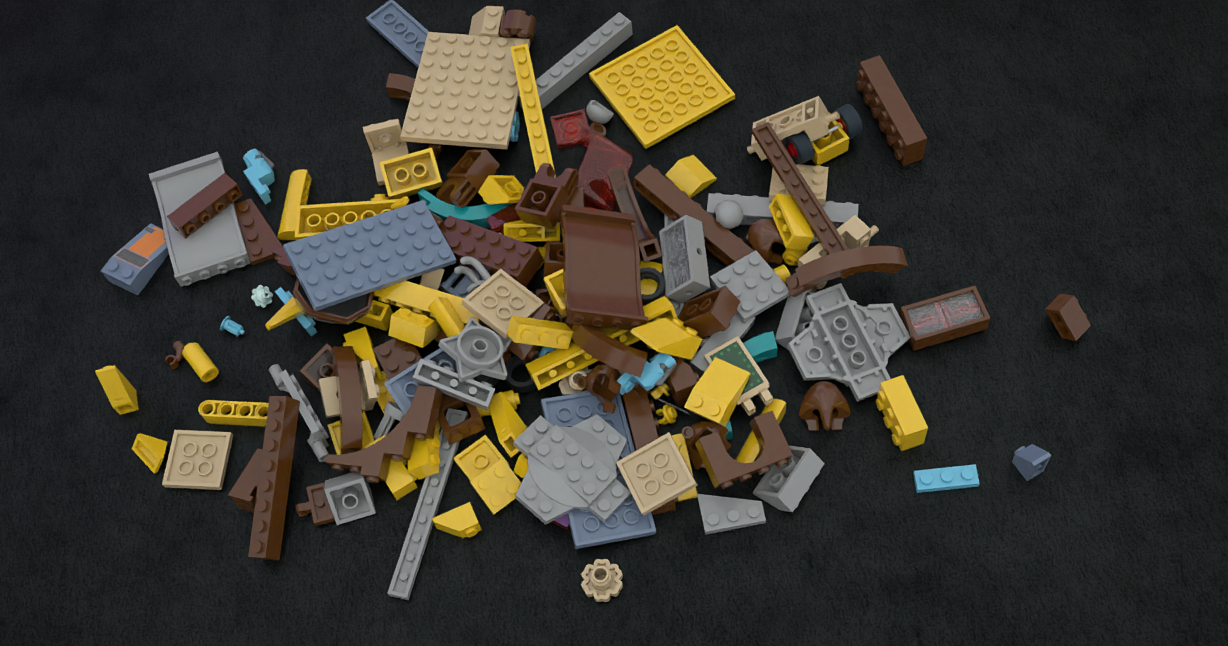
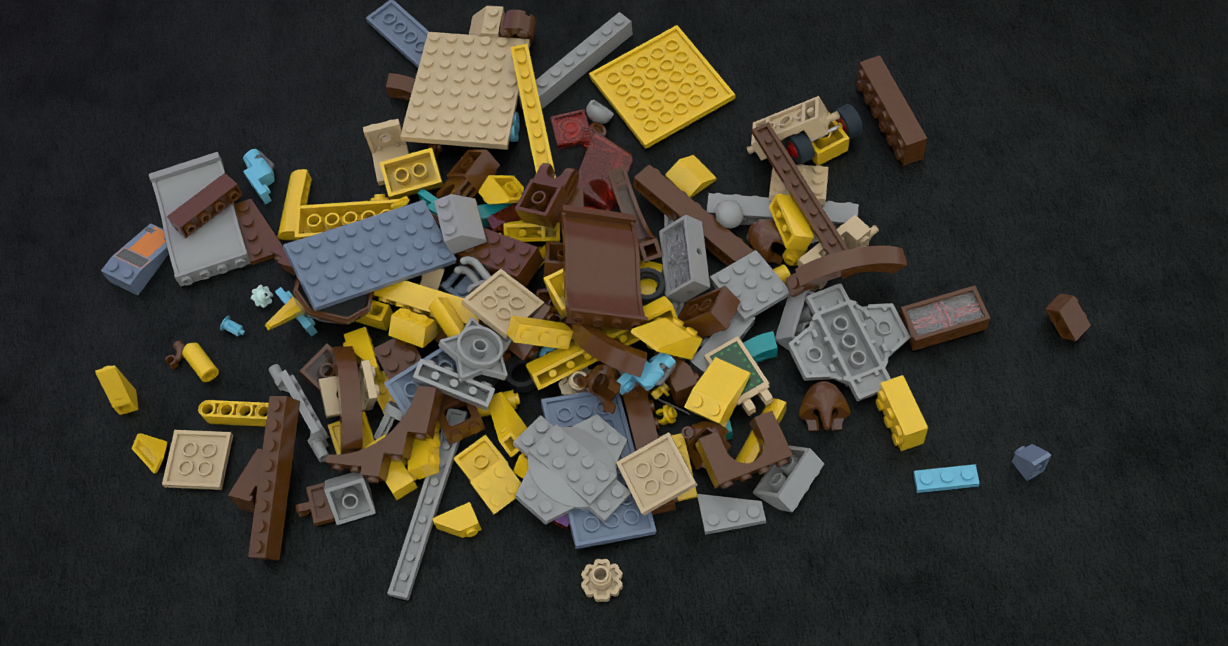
none -> light grey slope [434,194,487,254]

